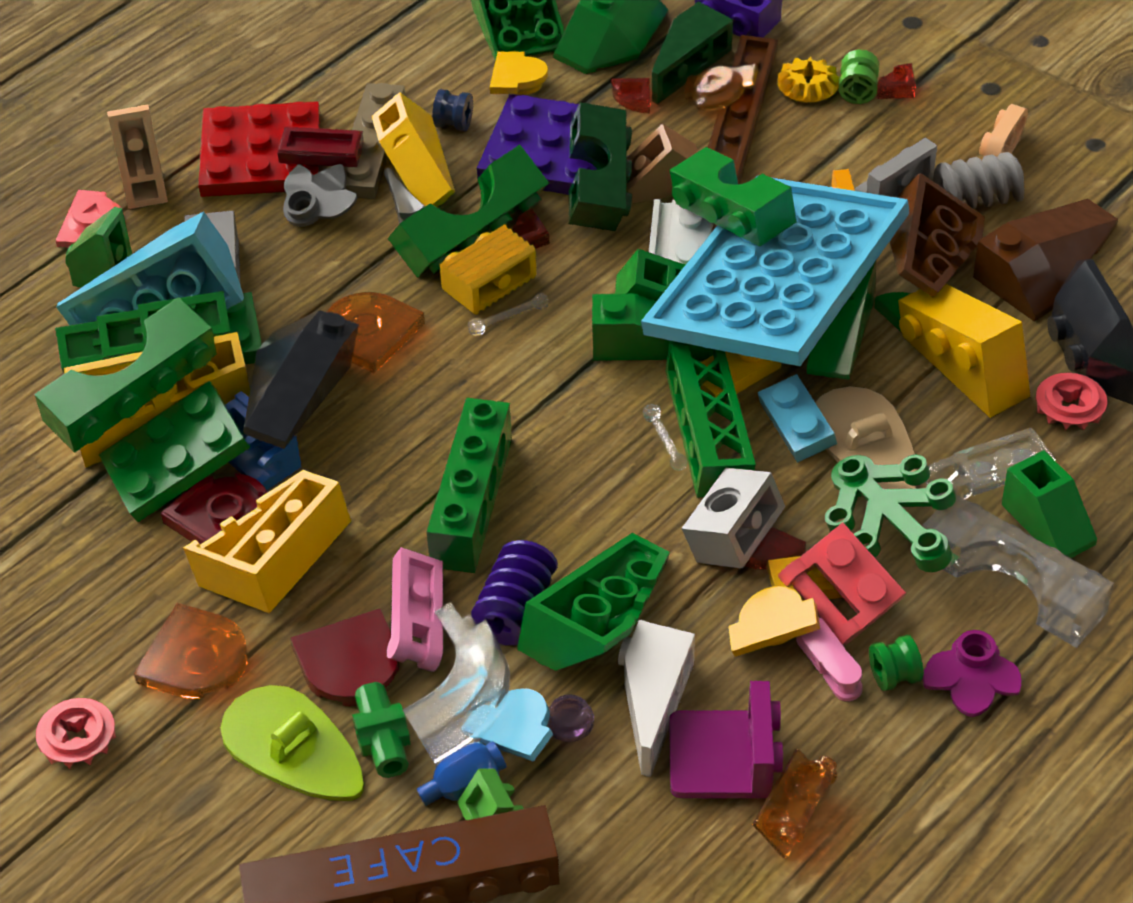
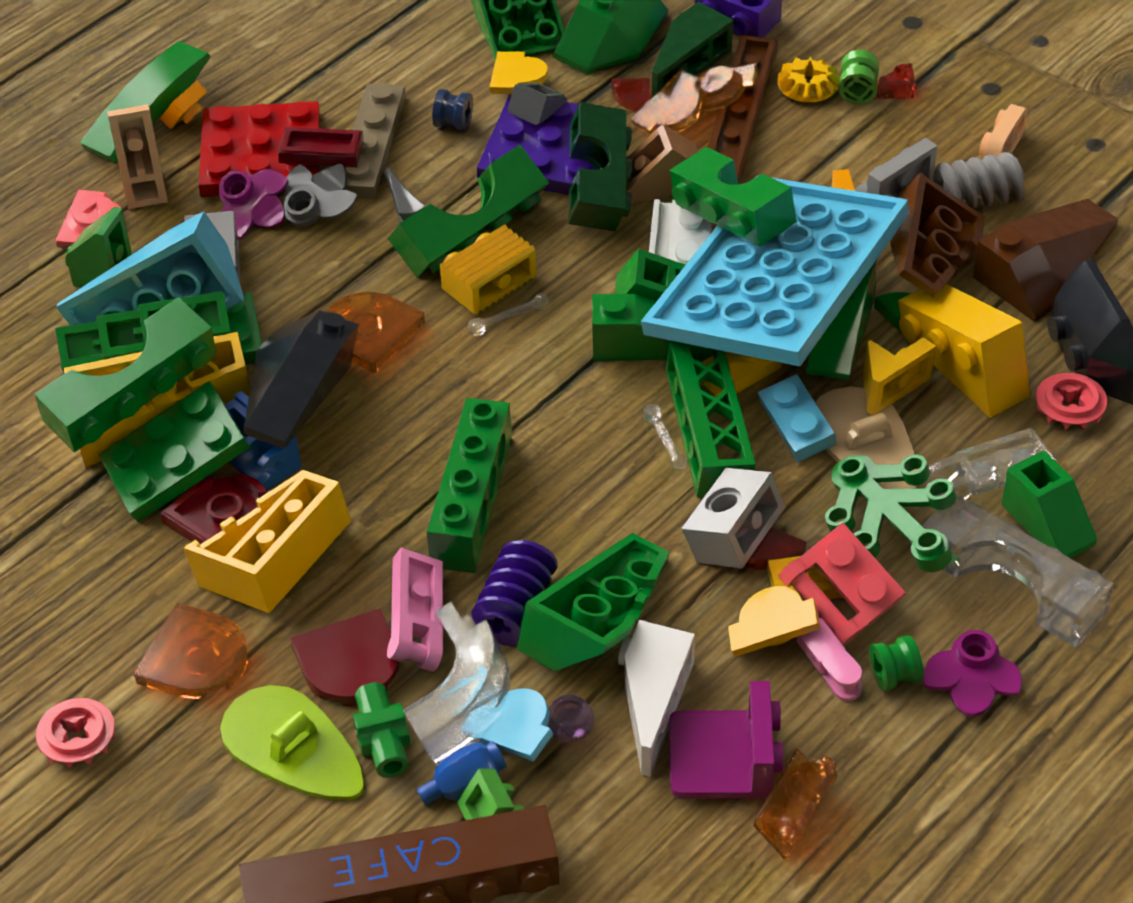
yellow slope [372,92,455,207] -> none
clear red tile [511,209,550,249] -> none
none -> green slope [80,41,211,164]
none -> light orange plate [160,81,208,130]
none -> magenta plate [219,169,289,239]
none -> dark grey slope [508,82,567,125]
none -> clear orange piece [631,70,702,134]
none -> yellow slope [862,337,936,416]

